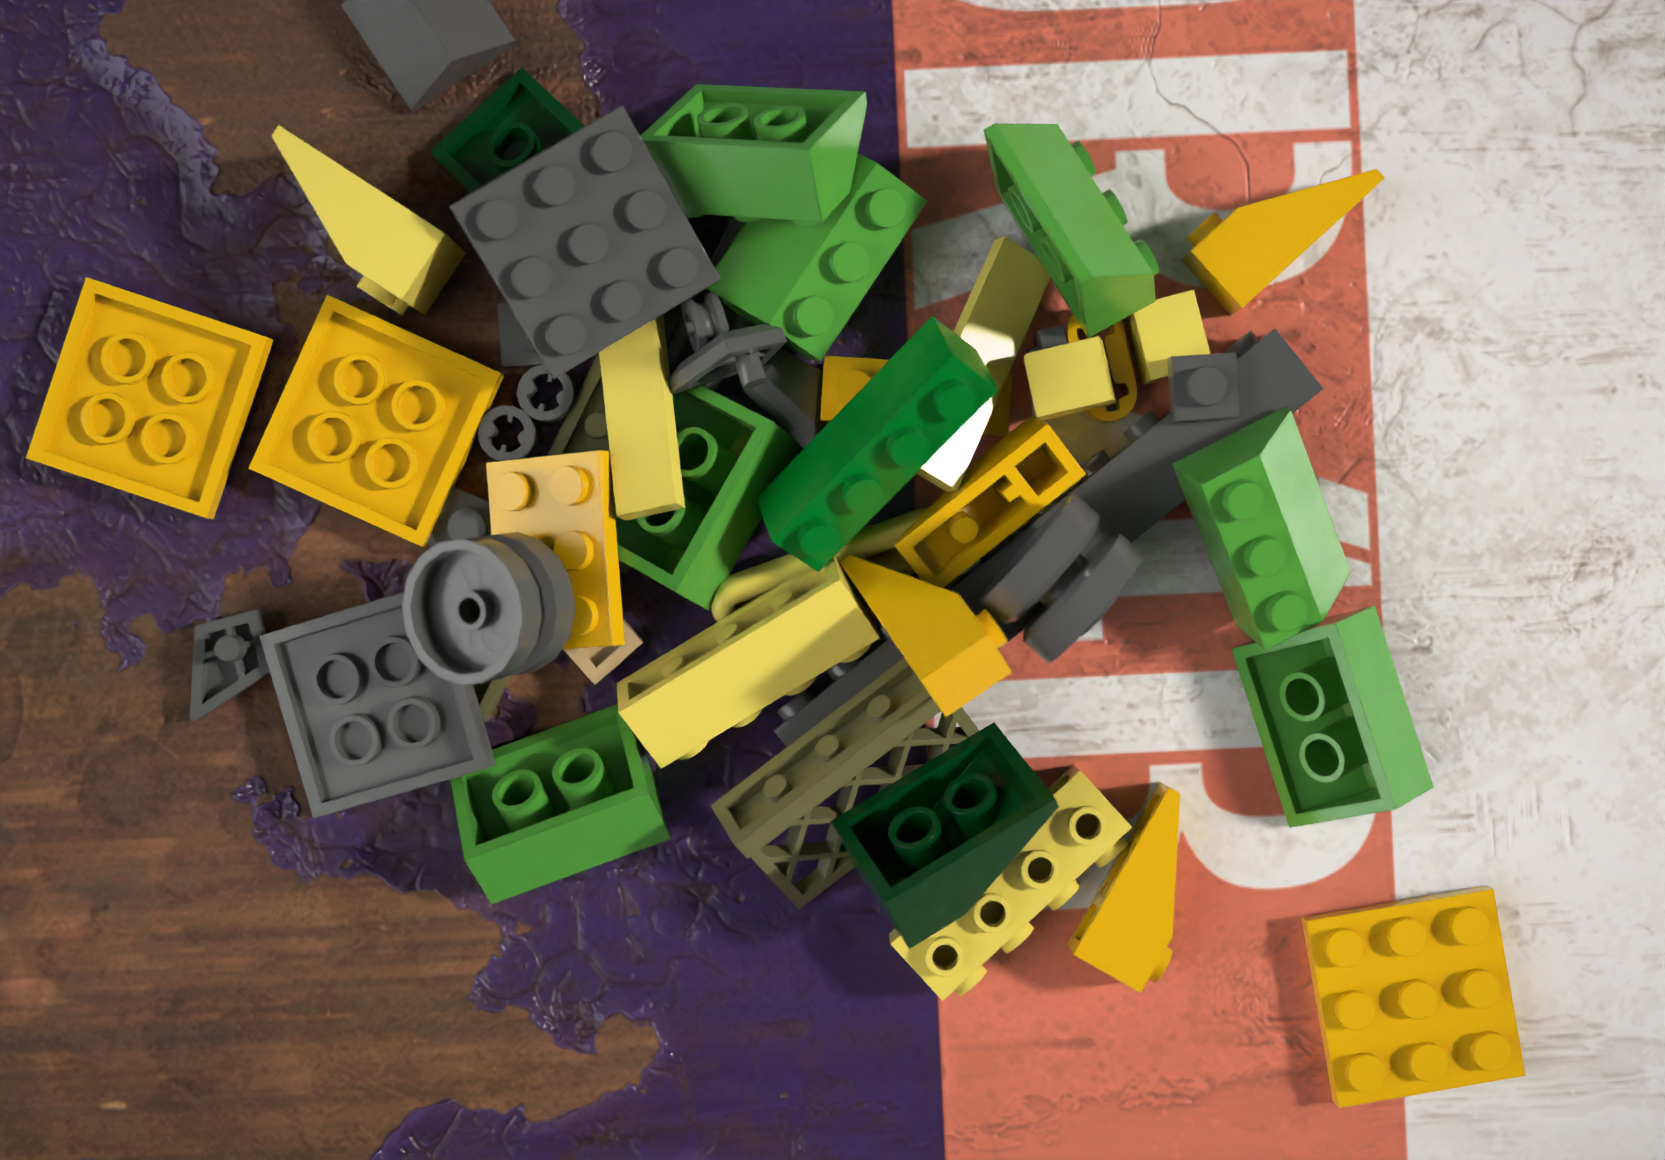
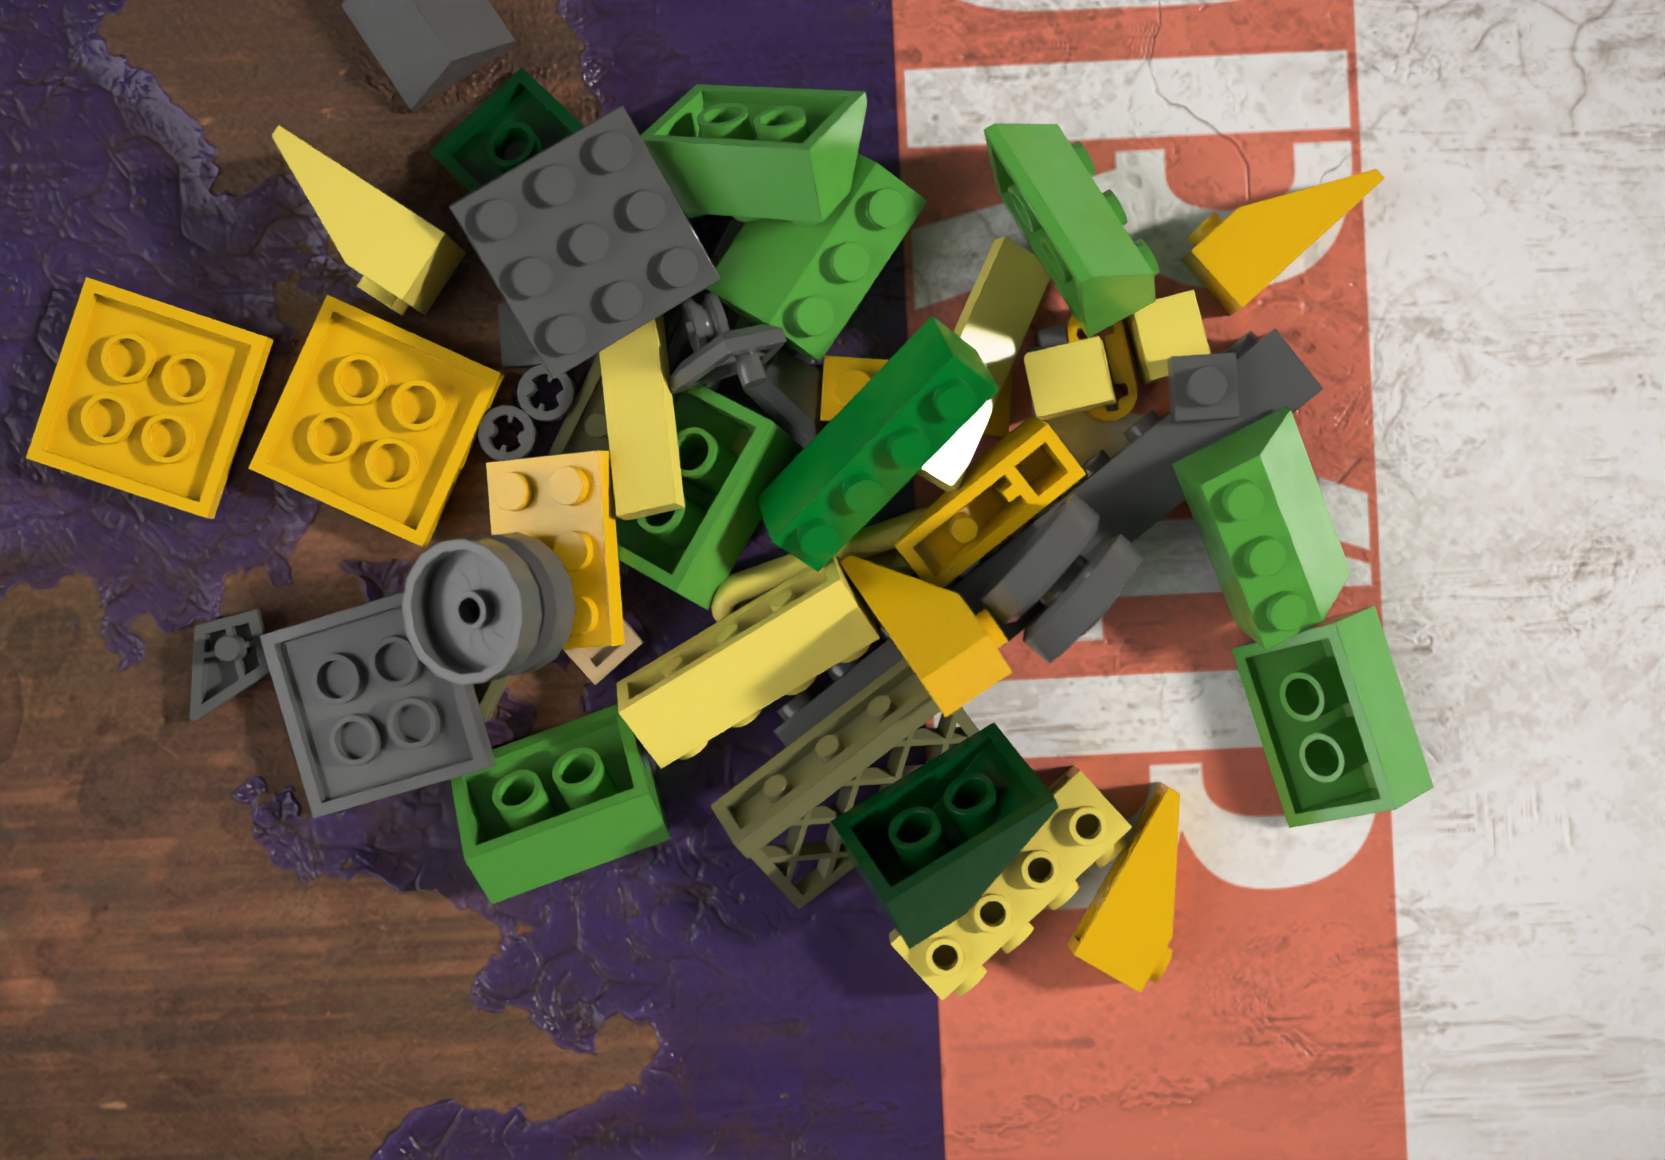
dark grey plate [426,486,491,546] -> none
yellow plate [1301,886,1526,1108] -> none

